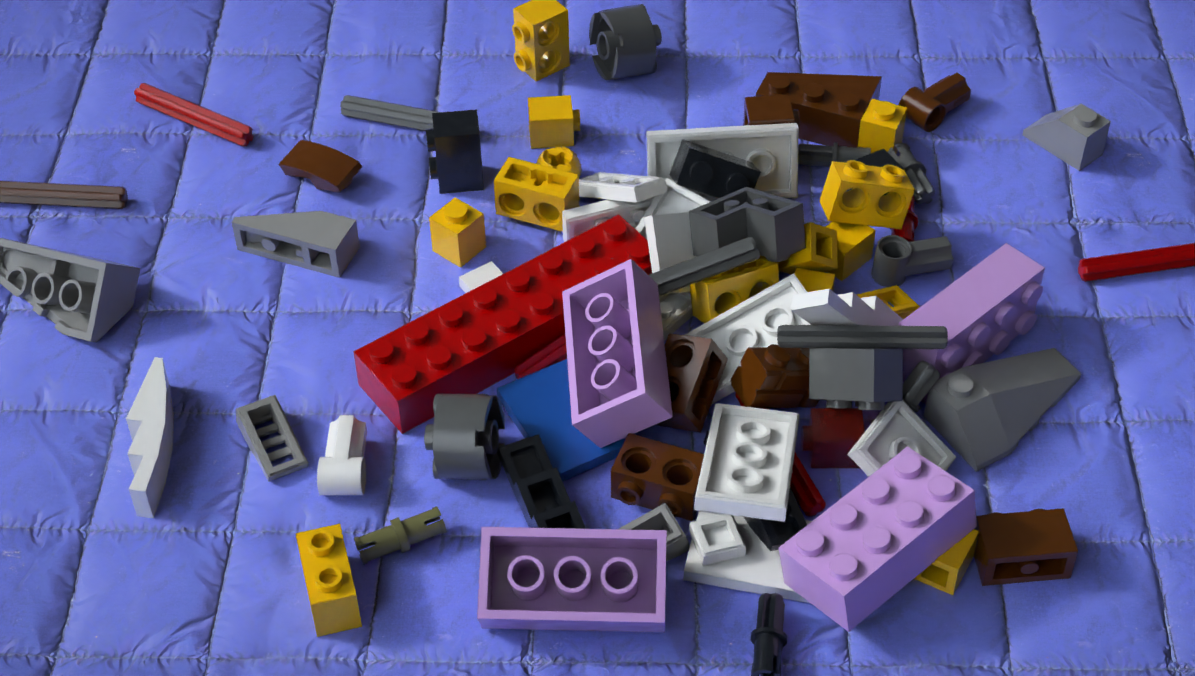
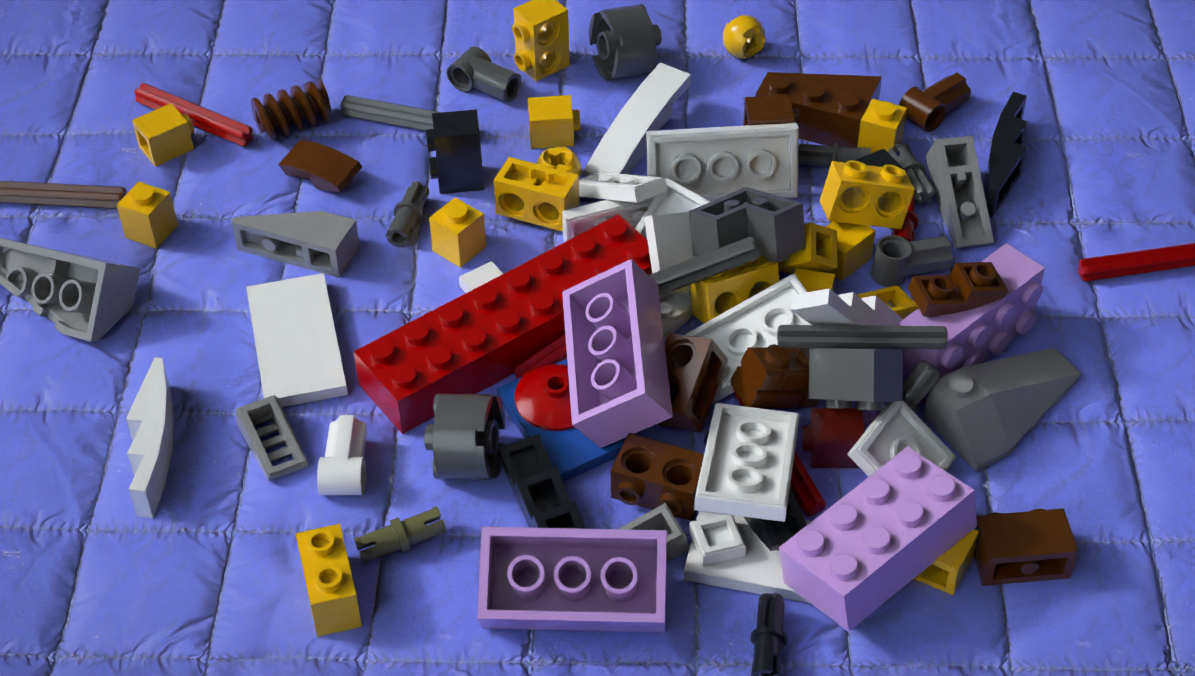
black brick [669,139,761,198] -> none
light grey slope [1023,104,1111,171] -> none
none -> yellow brick [116,181,178,249]
none -> yellow brick [132,103,195,167]
none -> white tile [246,273,348,407]
none -> reddish brown piece [251,78,331,140]
none -> dark grey axle [386,181,429,247]
none -> dark grey piece [446,47,521,102]
none -> red dish [514,364,574,431]
none -> white slope [584,62,691,176]
none -> yellow piece [723,15,765,59]
none -> reddish brown slope [908,262,1008,317]
none -> light grey slope [926,135,994,249]
none -> black slope [984,91,1027,218]

